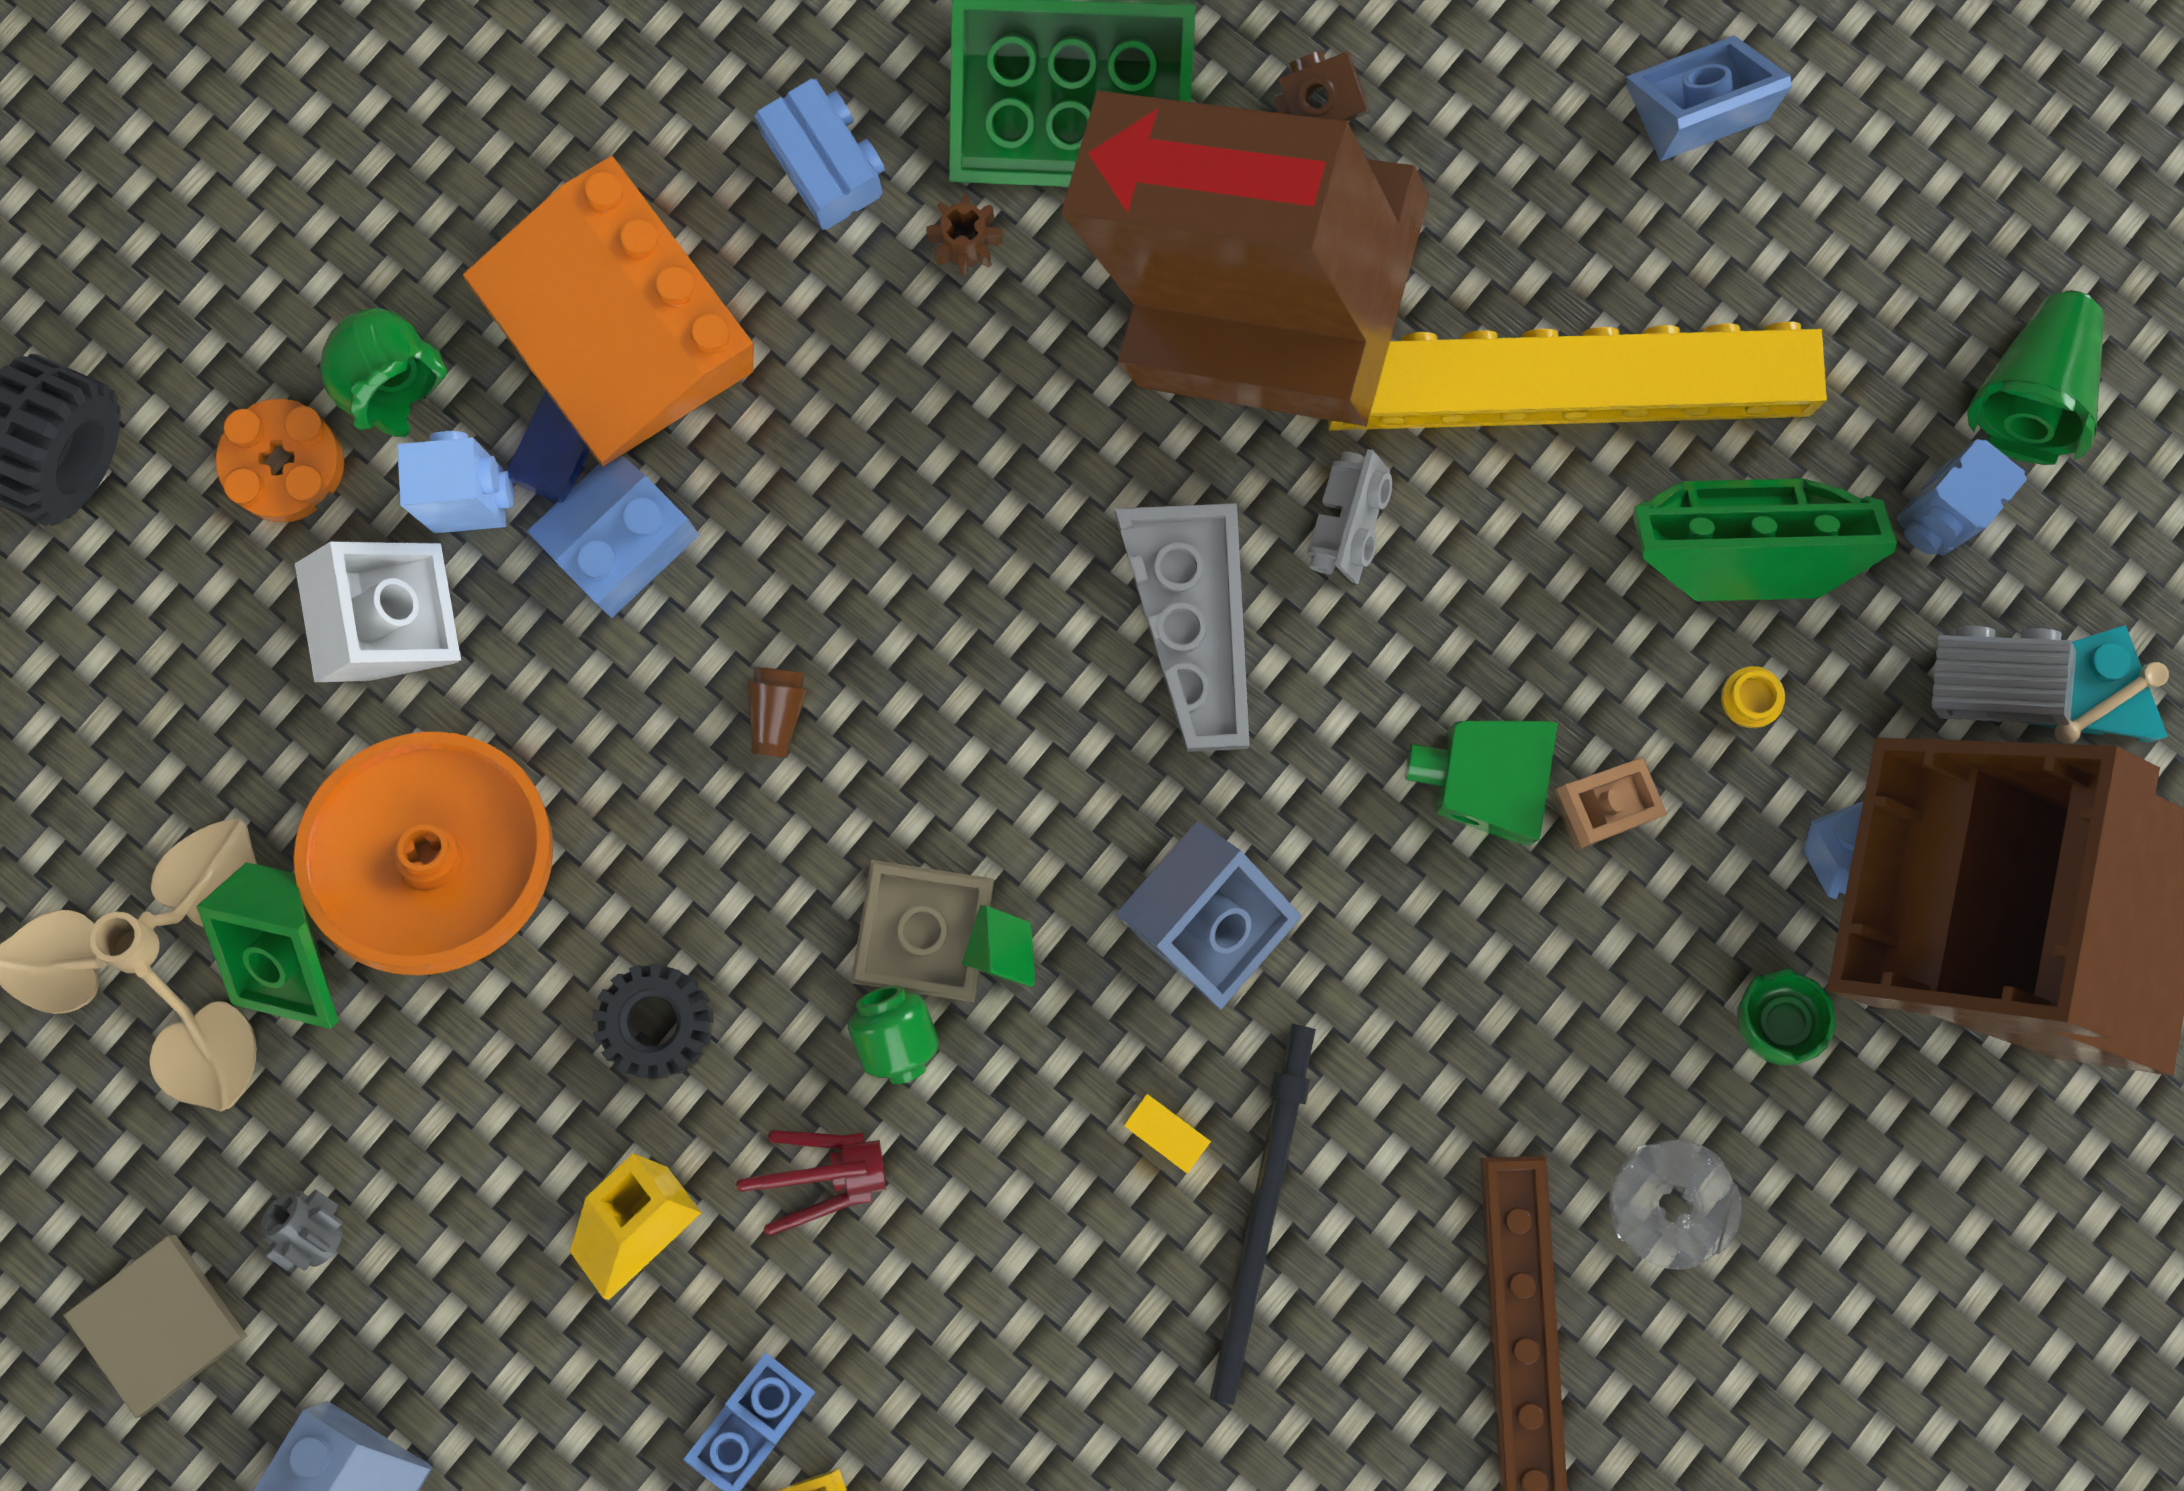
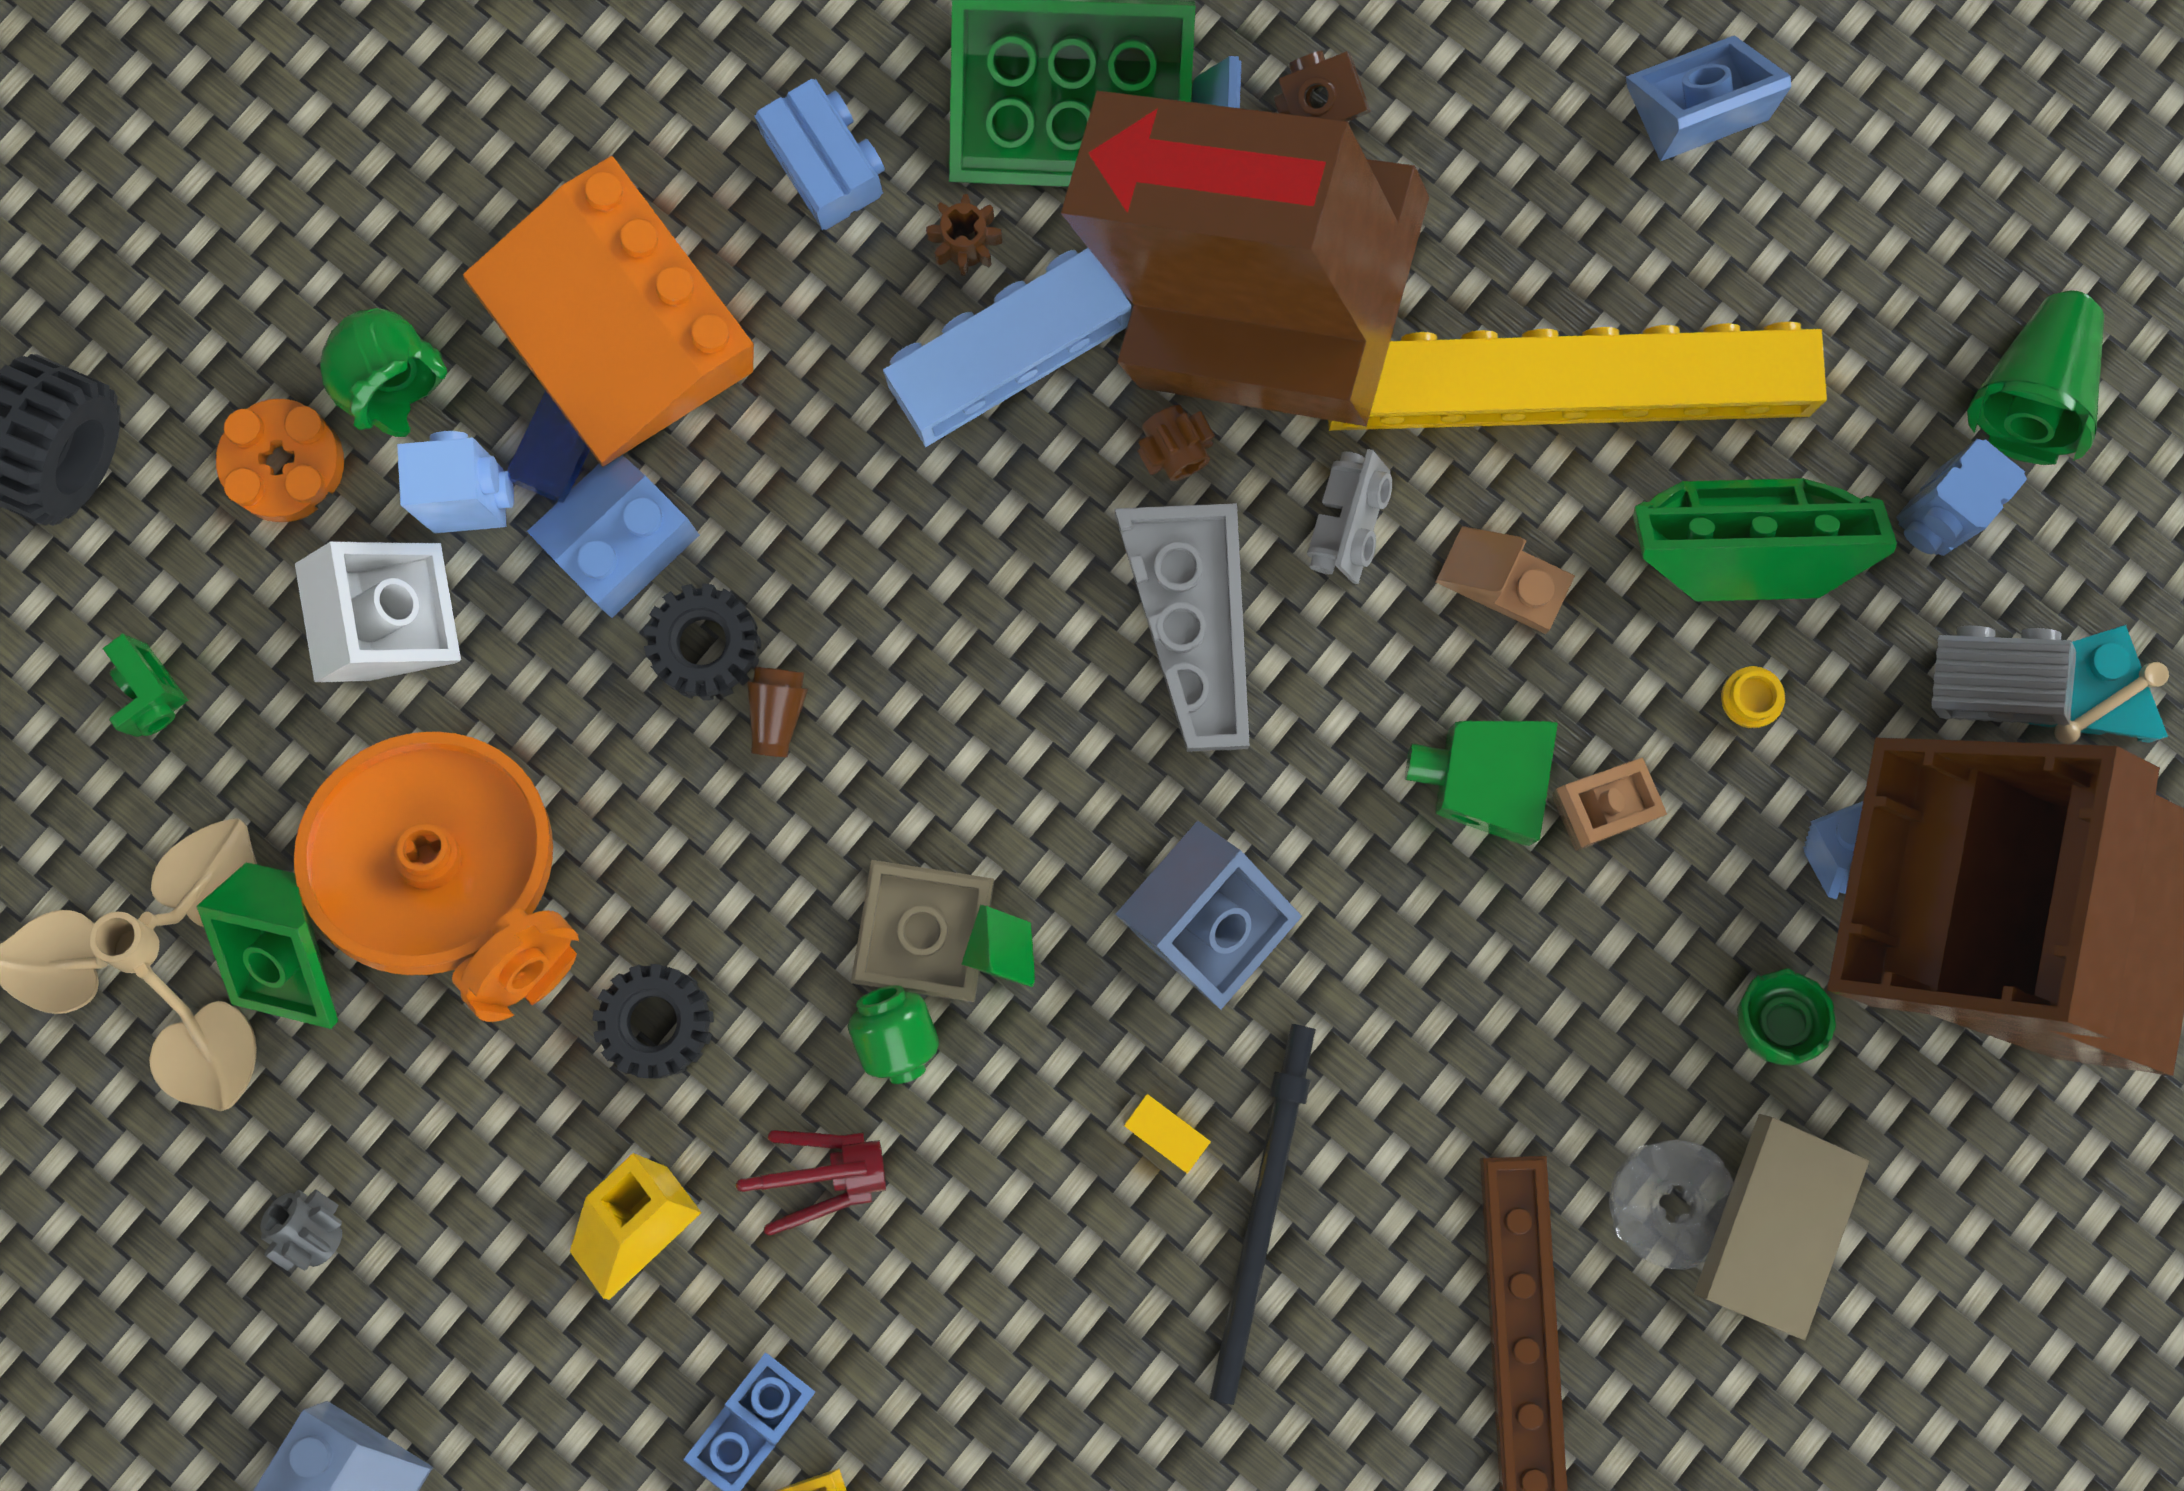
dark tan tile [63,1235,248,1418] -> none
none -> green bracket [102,633,189,737]
none -> orange plate [452,908,579,1022]
none -> black tyre [643,583,761,701]
none -> light blue brick [883,248,1131,447]
none -> reddish brown gear [1137,405,1215,481]
none -> medium blue slope [1192,56,1241,108]
none -> medium nougat slope [1435,526,1575,634]
none -> dark tan tile [1693,1114,1869,1340]

